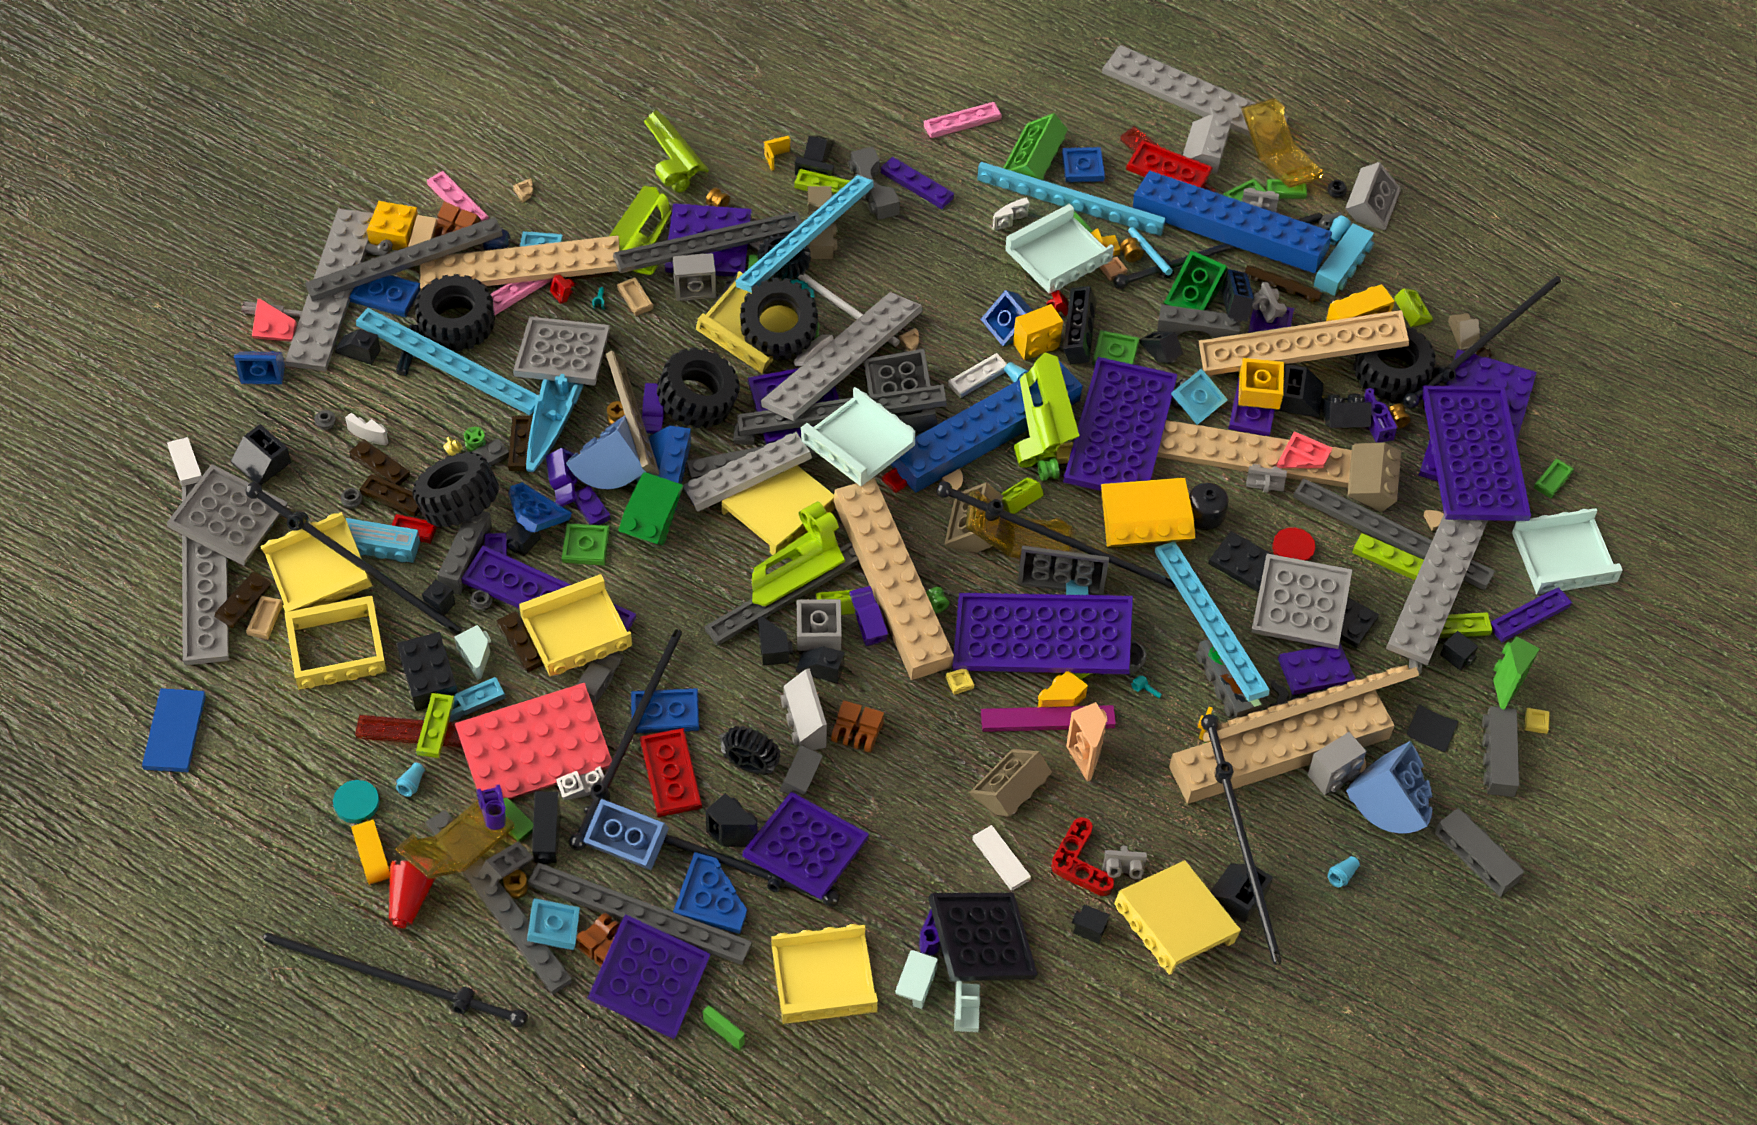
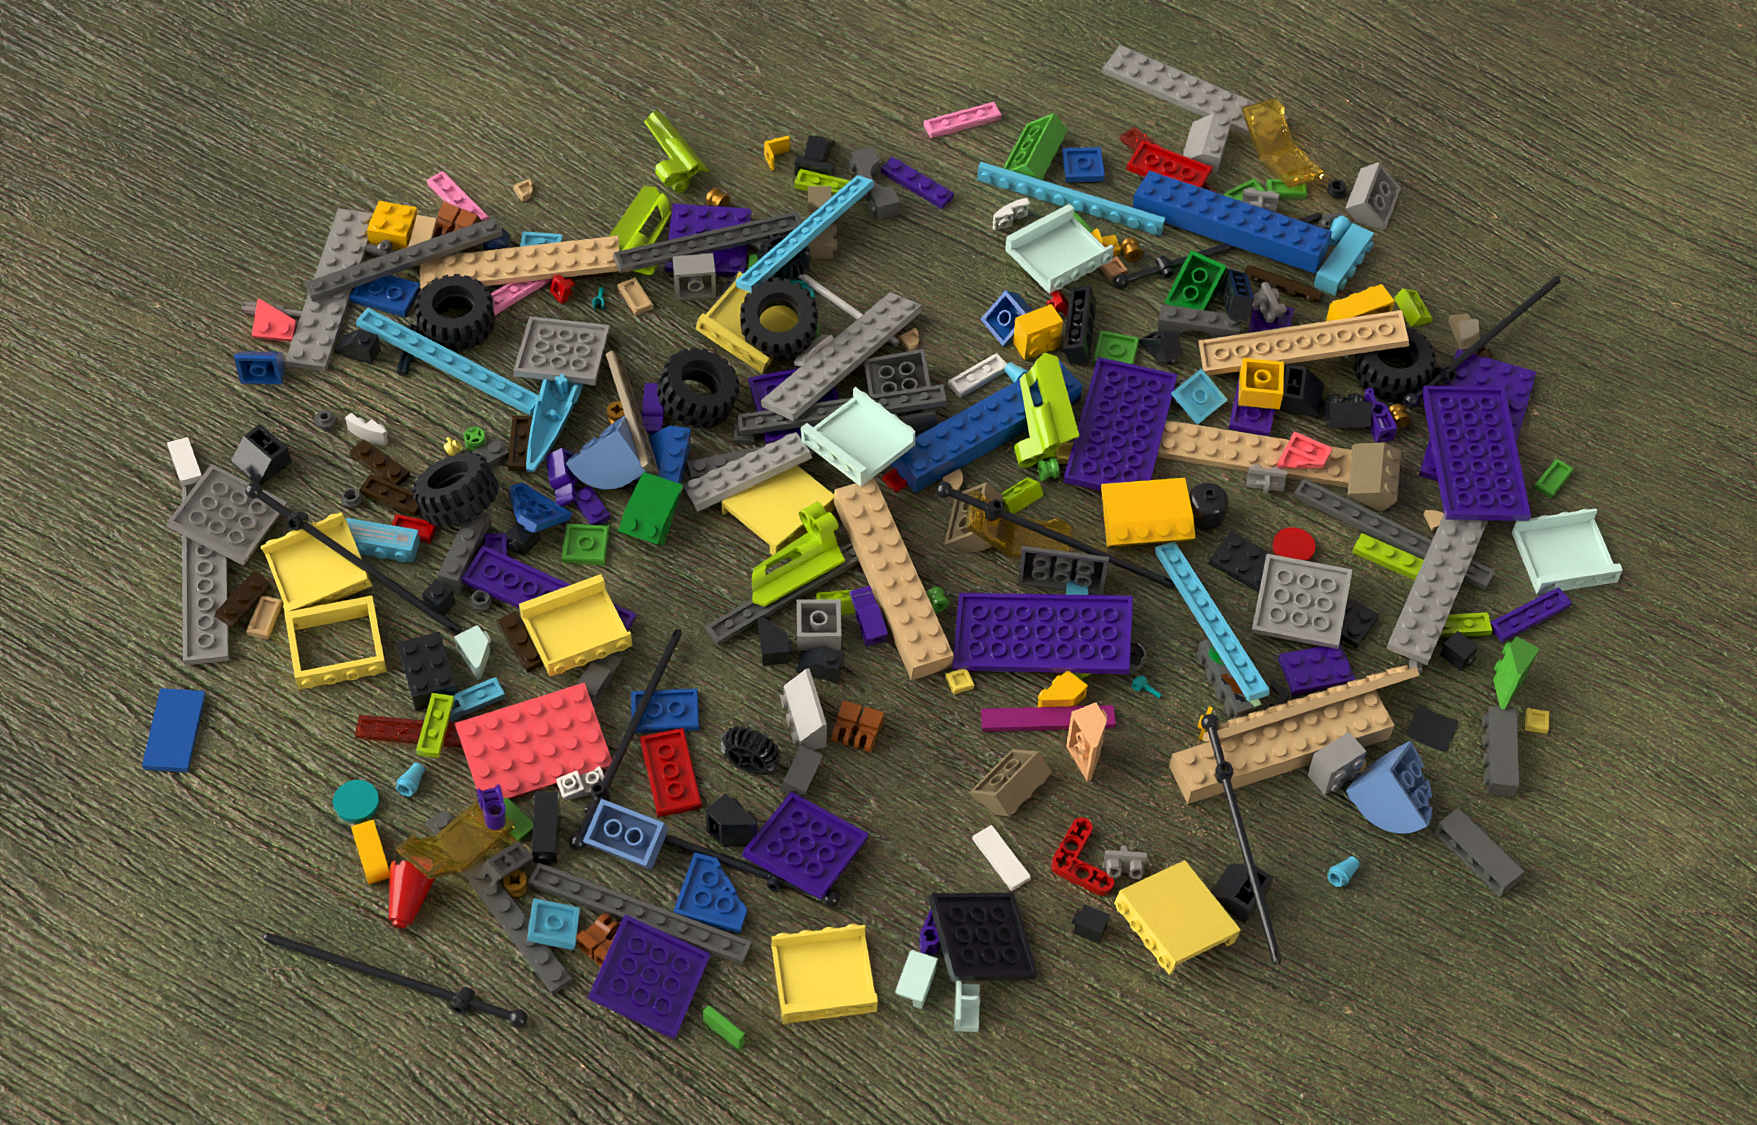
medium azure bar [1128,227,1173,275] -> none

